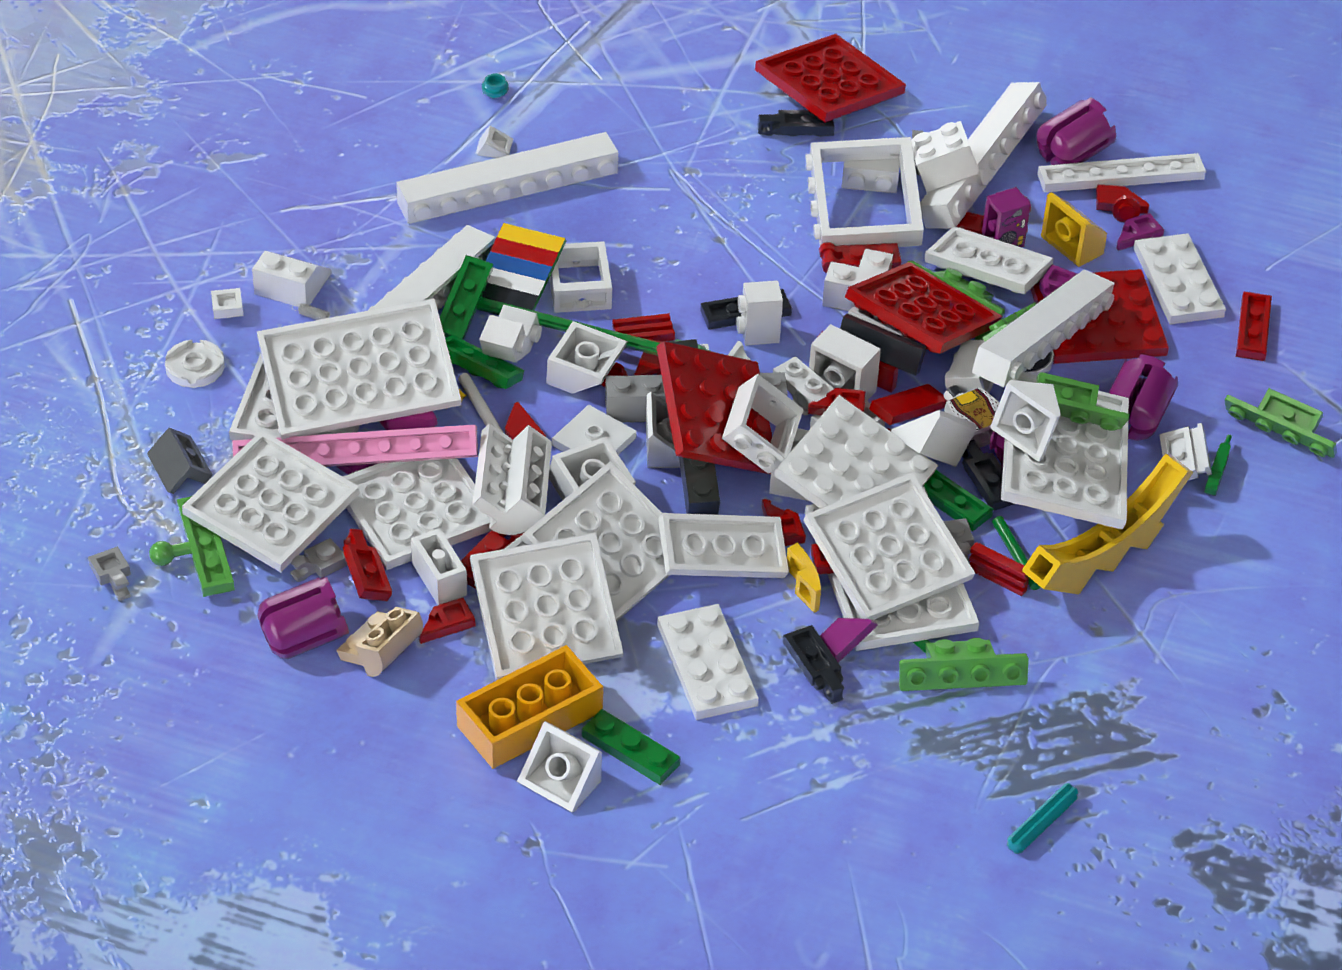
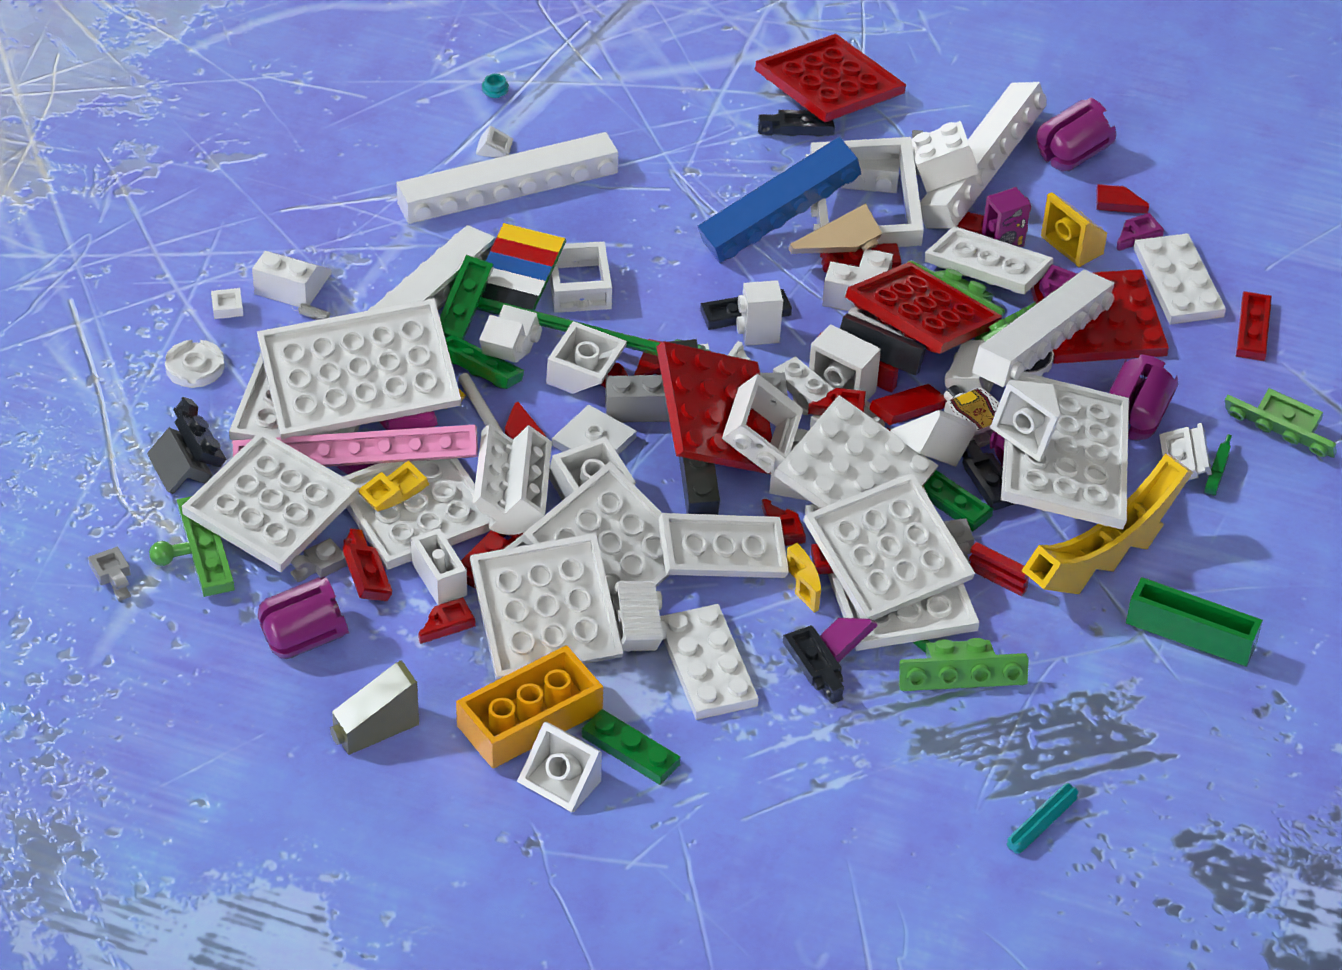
tan brick [336,607,423,677] -> none
red tile [612,313,675,342] -> none
white slope [646,392,680,468] -> none
green bar [992,516,1041,590] -> none
bright green bracket [1036,372,1129,431] -> none
white plate [1037,153,1206,193] -> none
red plate [1112,195,1140,222] -> none
none -> black hinge [173,397,227,467]
none -> olive slope [330,660,419,755]
none -> yellow slope [358,460,429,511]
none -> white brick [612,581,666,652]
none -> blue brick [697,136,862,263]
none -> tan slope [789,203,882,254]
none -> green brick [1126,577,1263,667]

